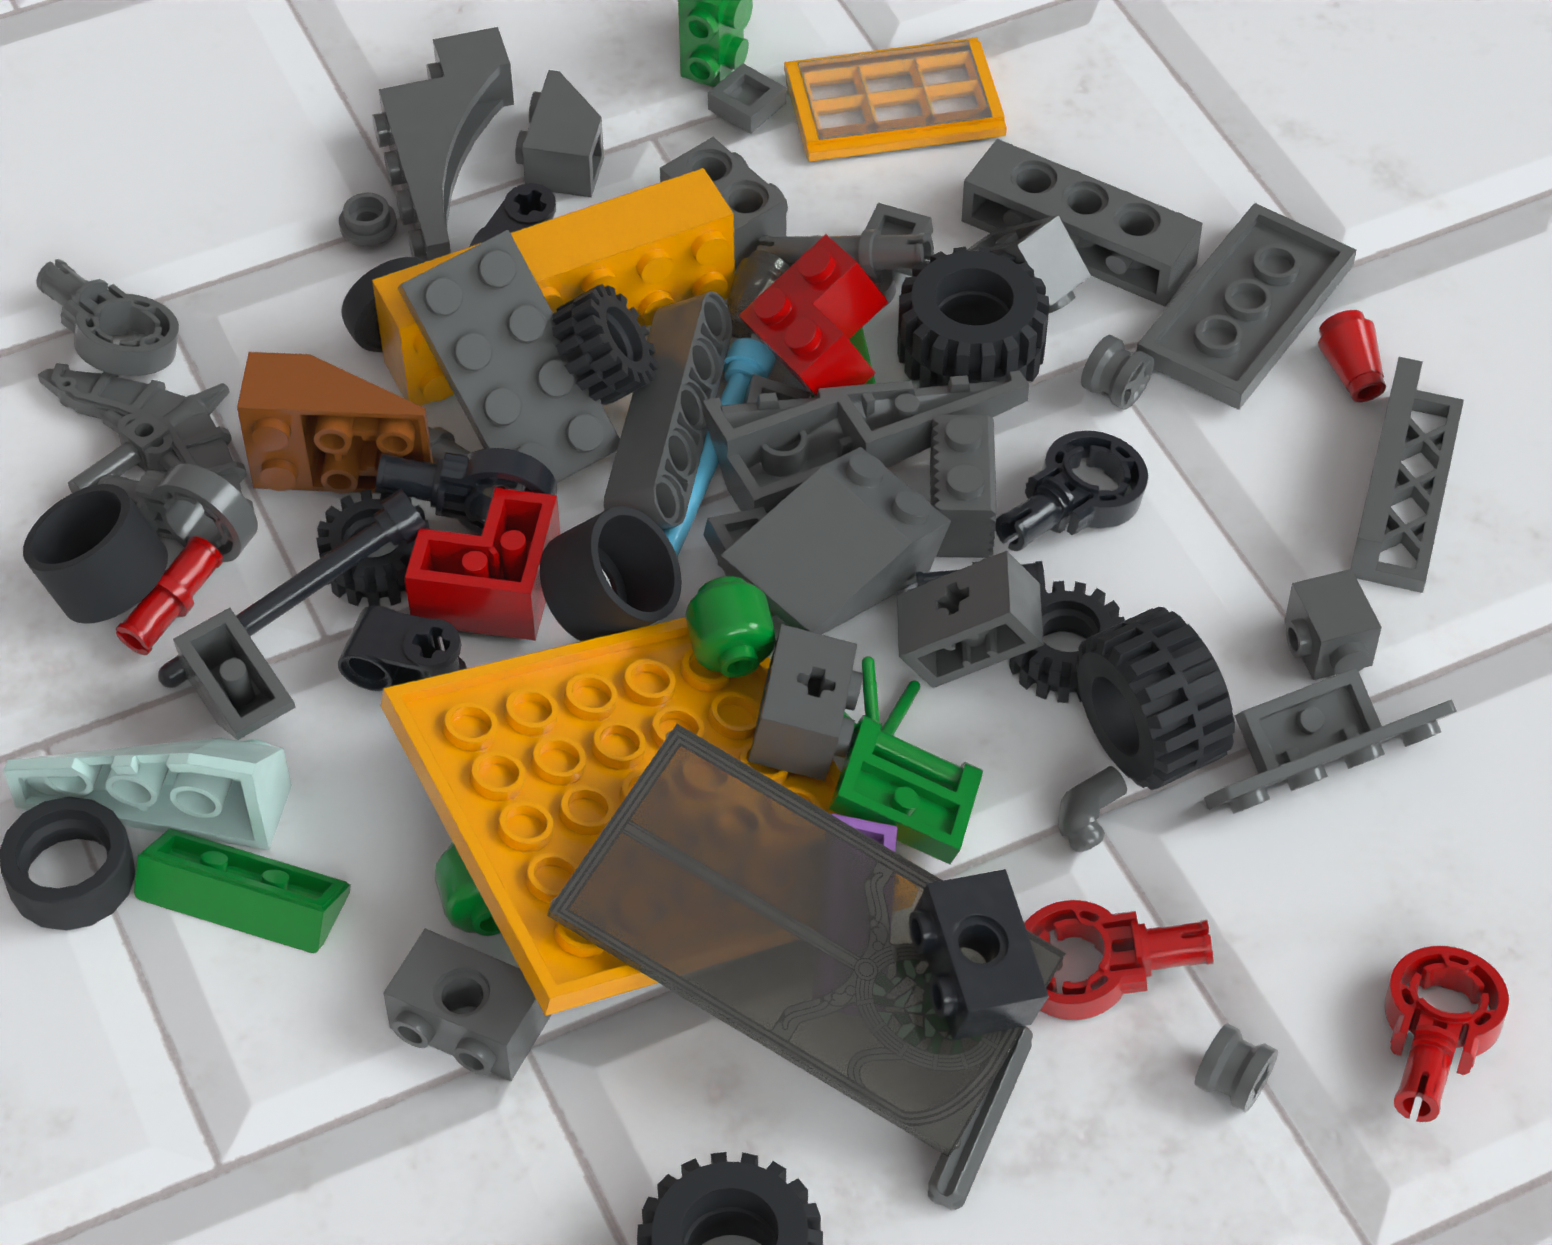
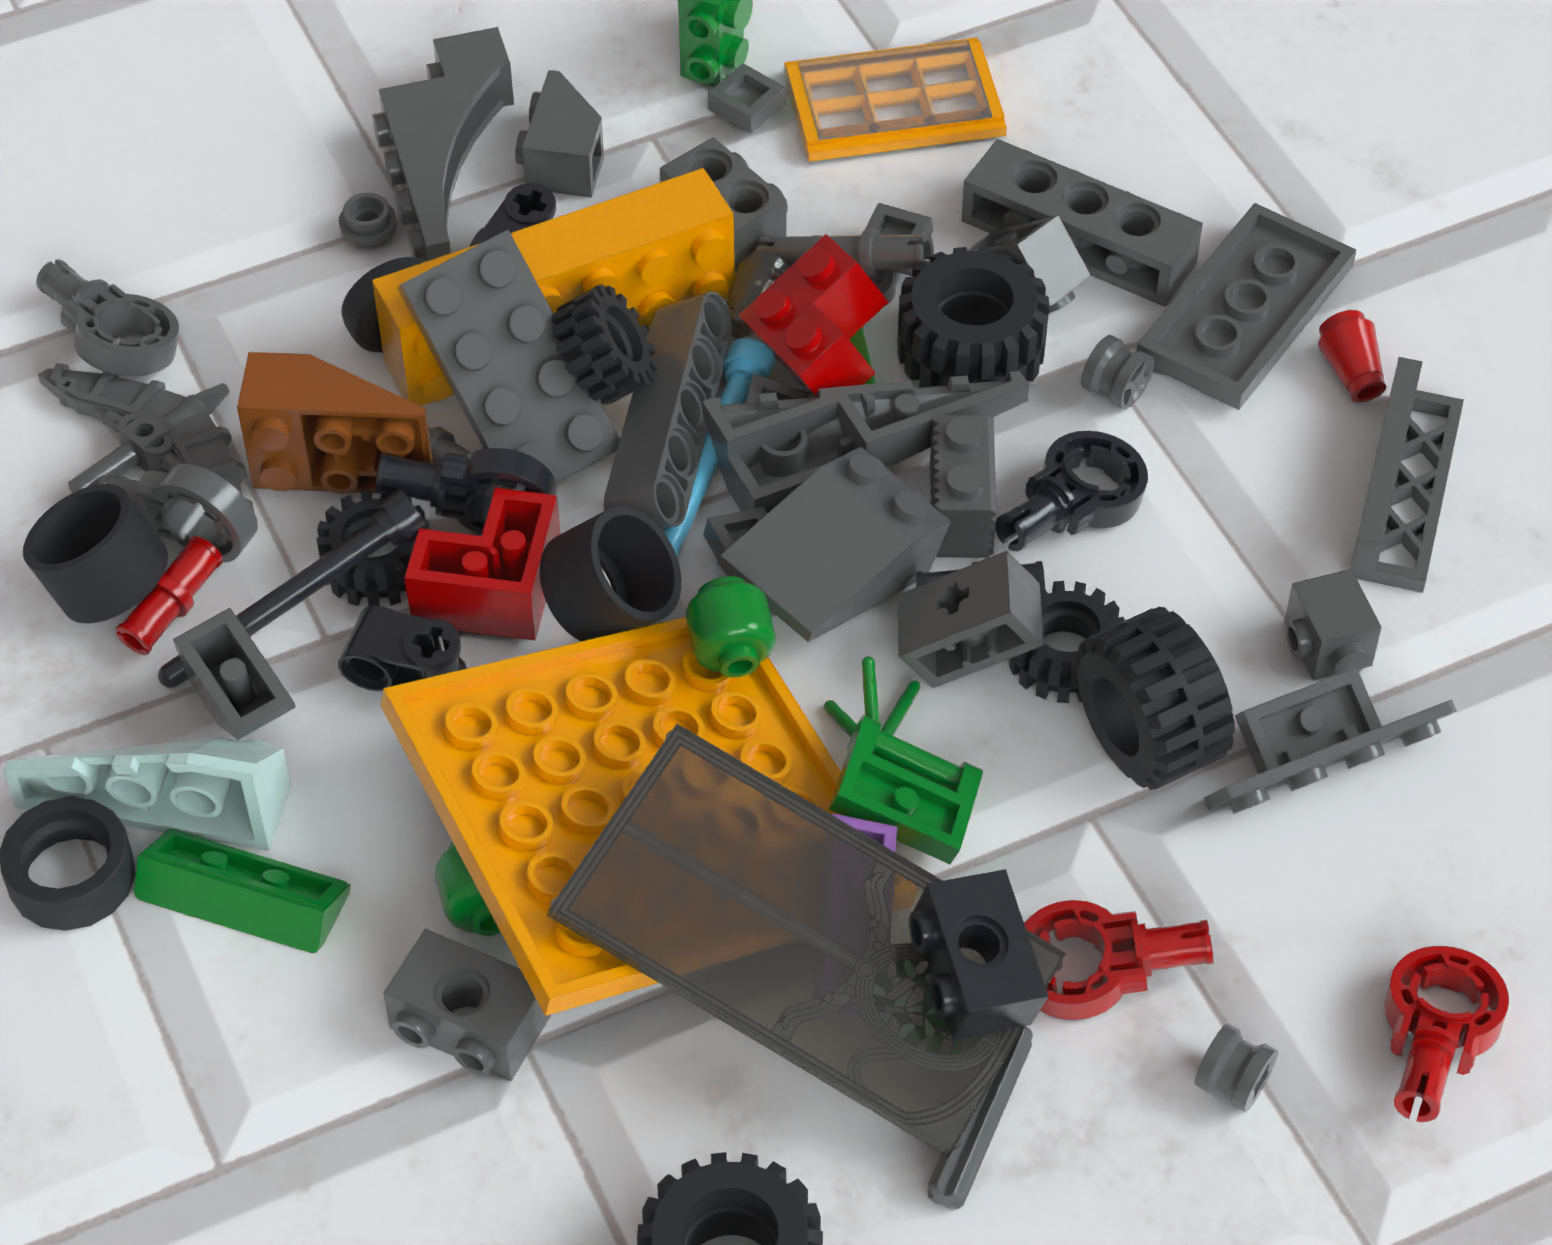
dark grey brick [748,624,863,781] -> none
dark grey arm [1058,766,1127,852] -> none

